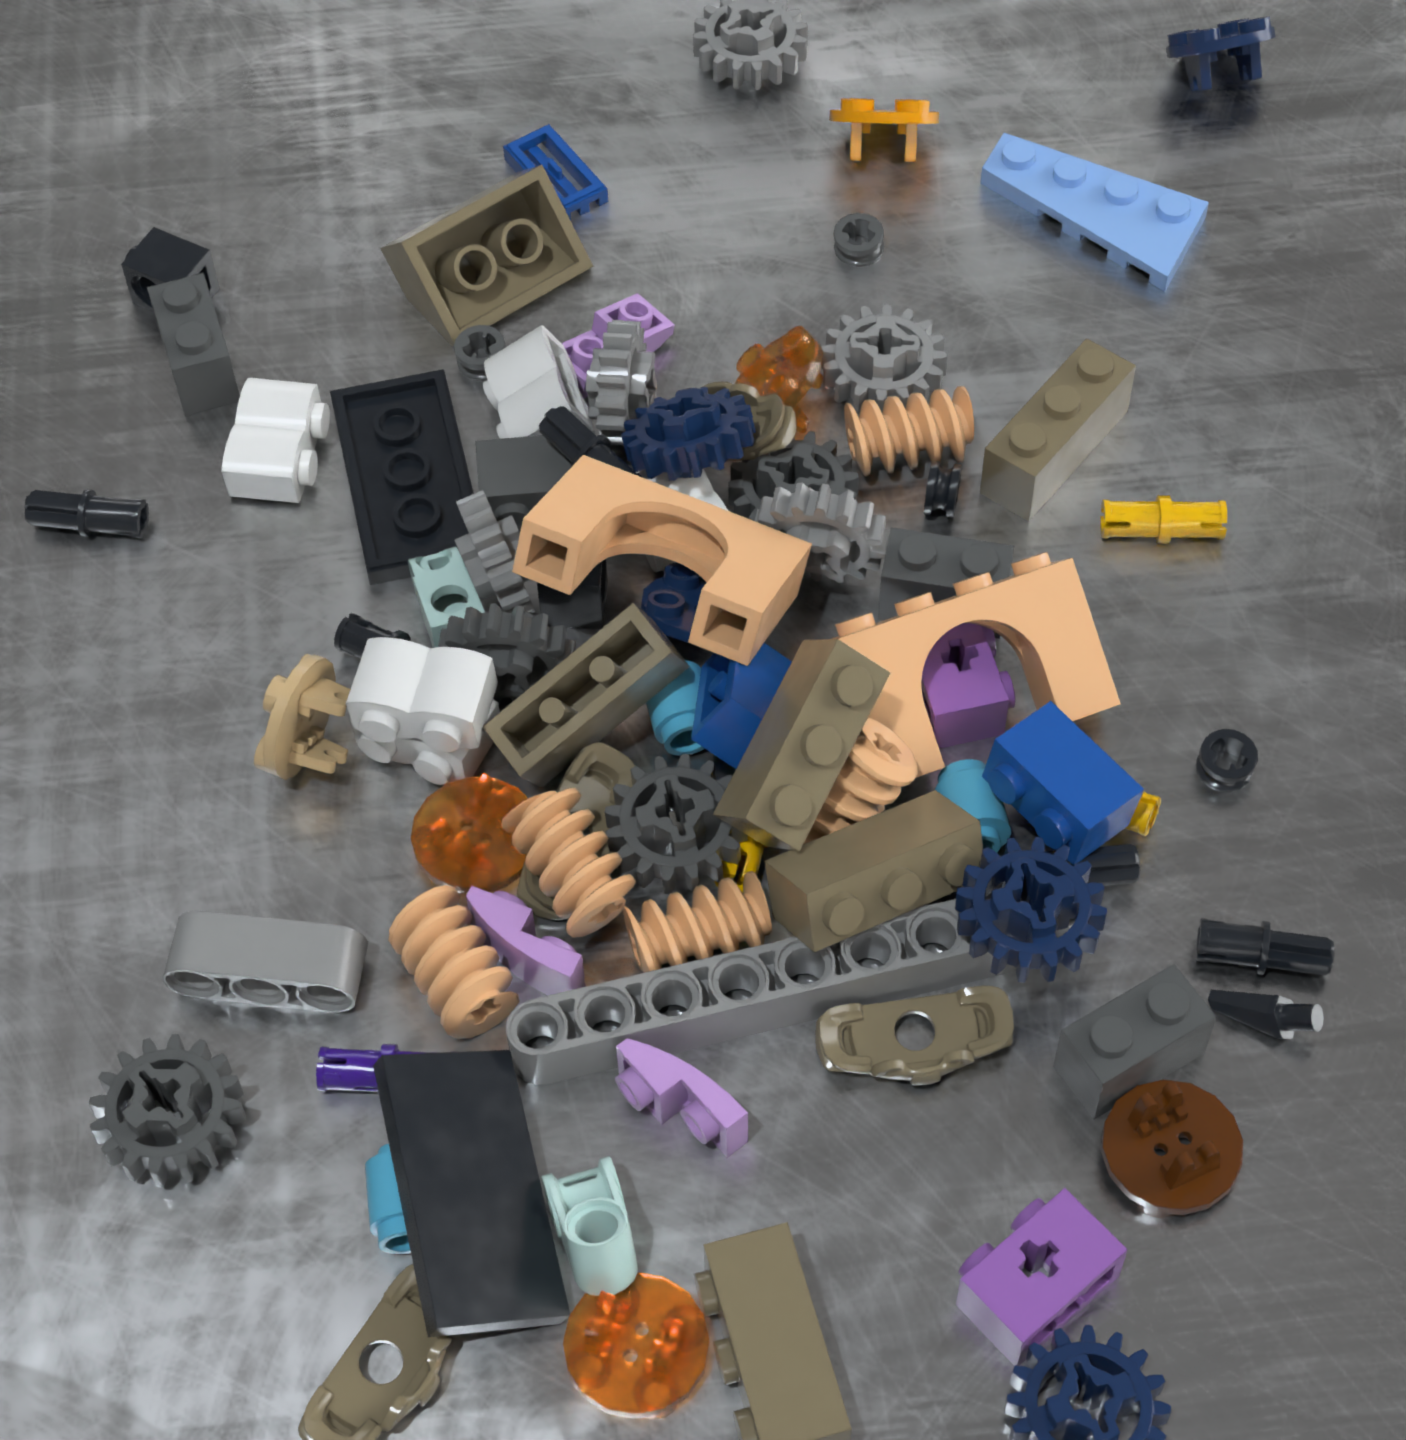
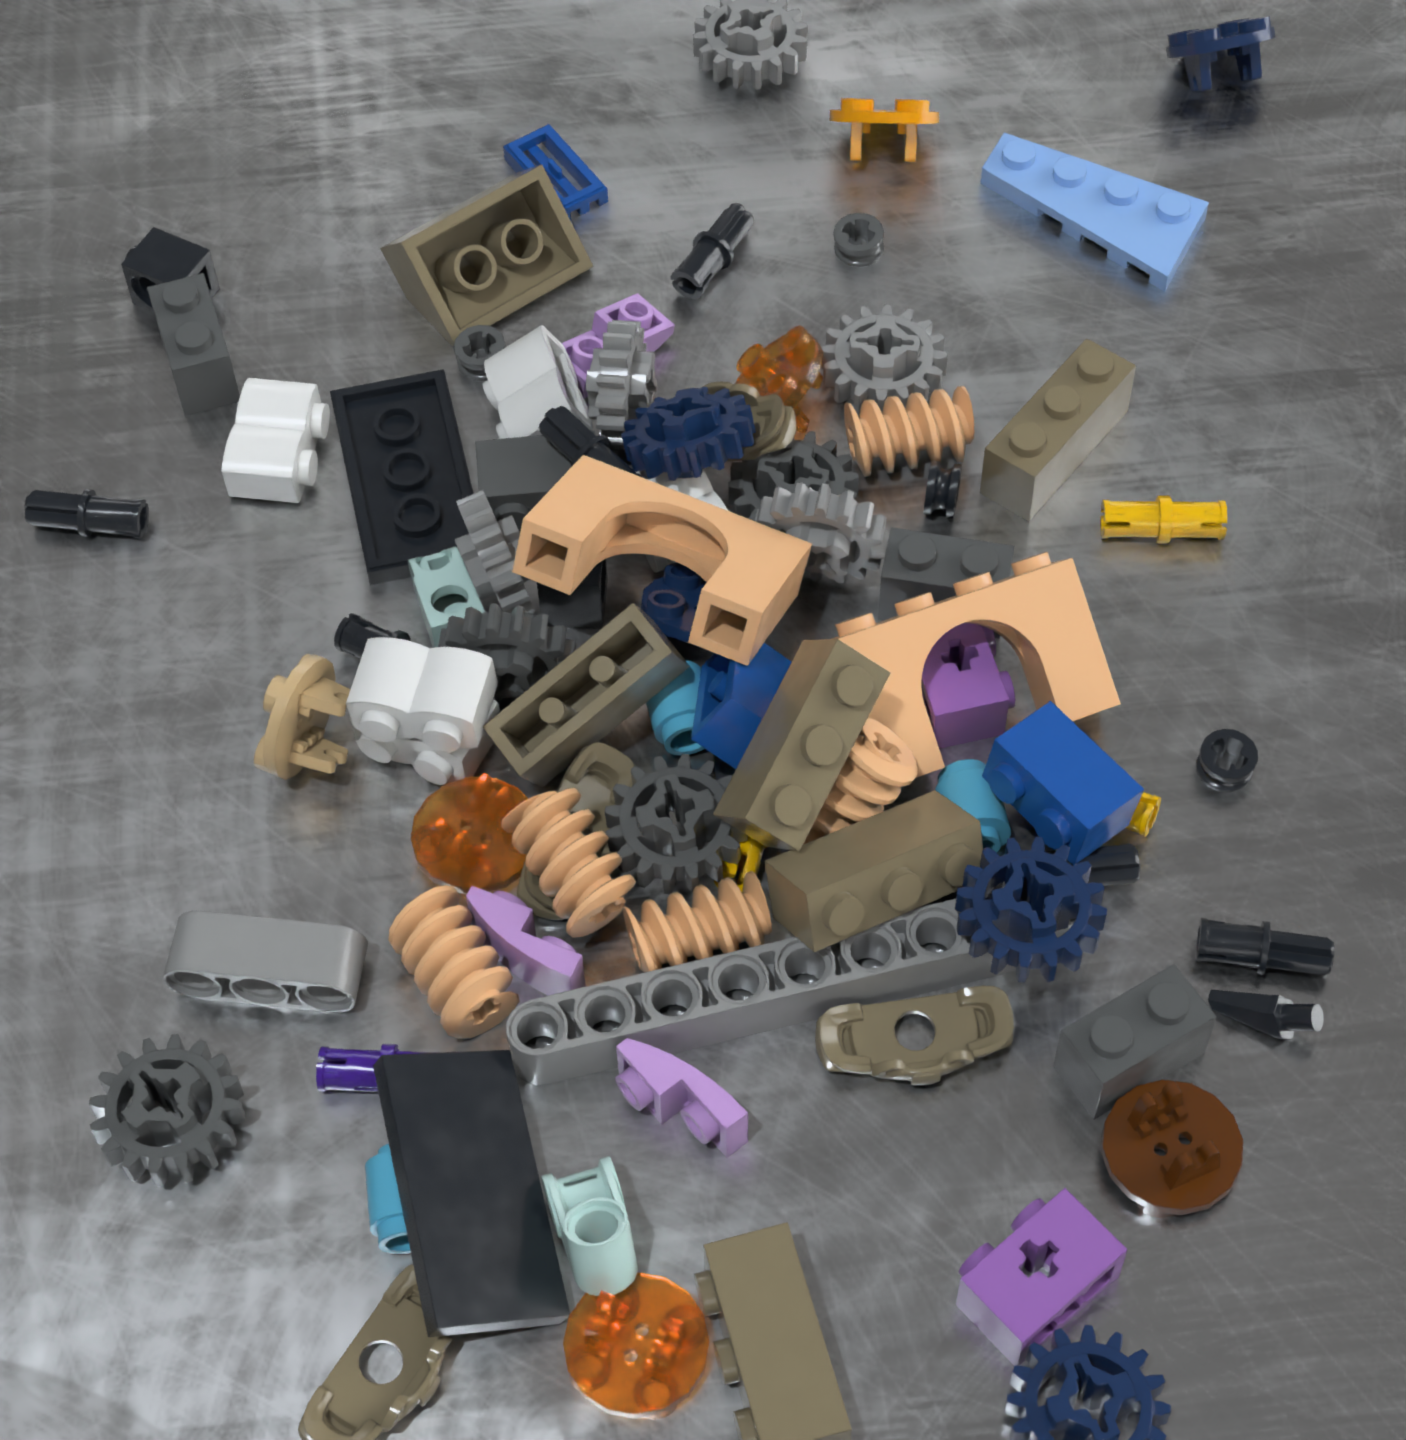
none -> black axle [670,203,754,299]

